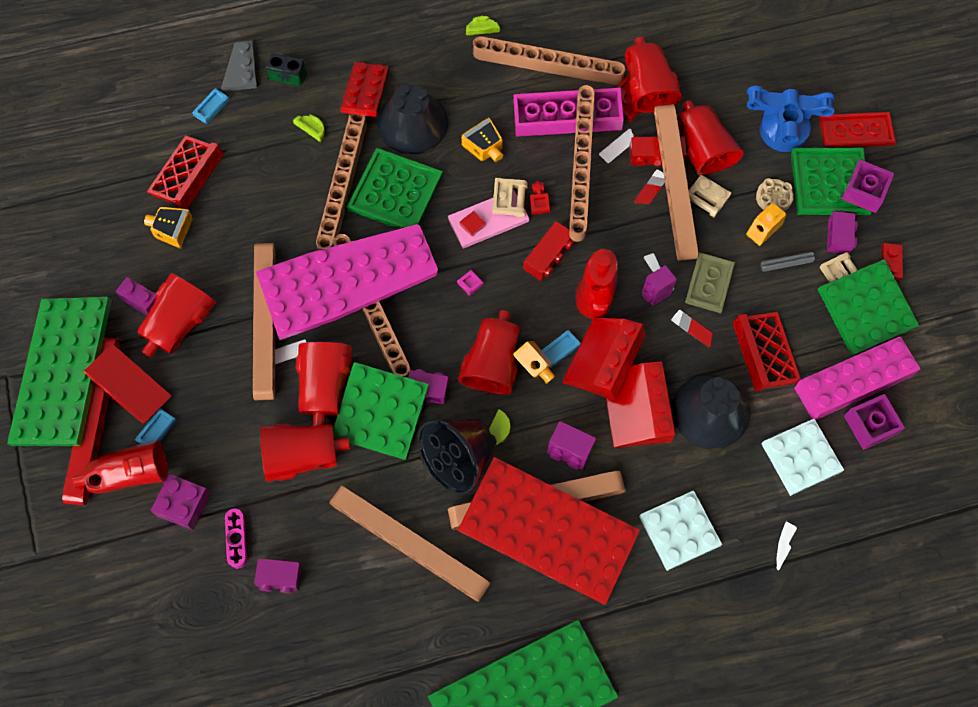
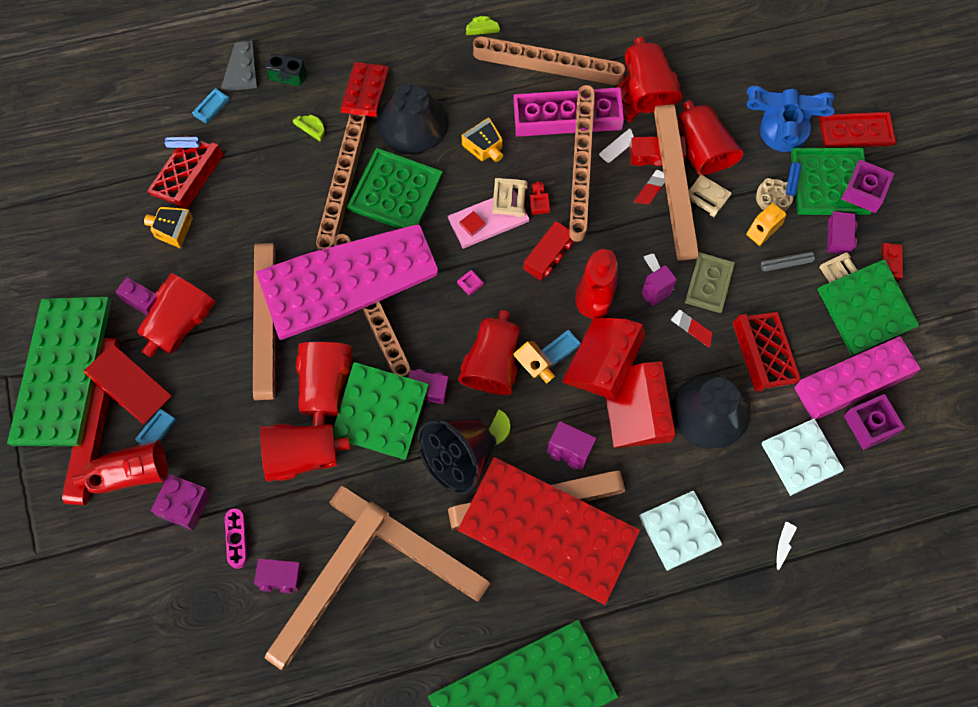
white sticker [275,340,306,364] -> none
none -> axle [165,137,200,148]
none -> nougat beam [265,502,389,671]
none -> blue axle [786,162,802,196]

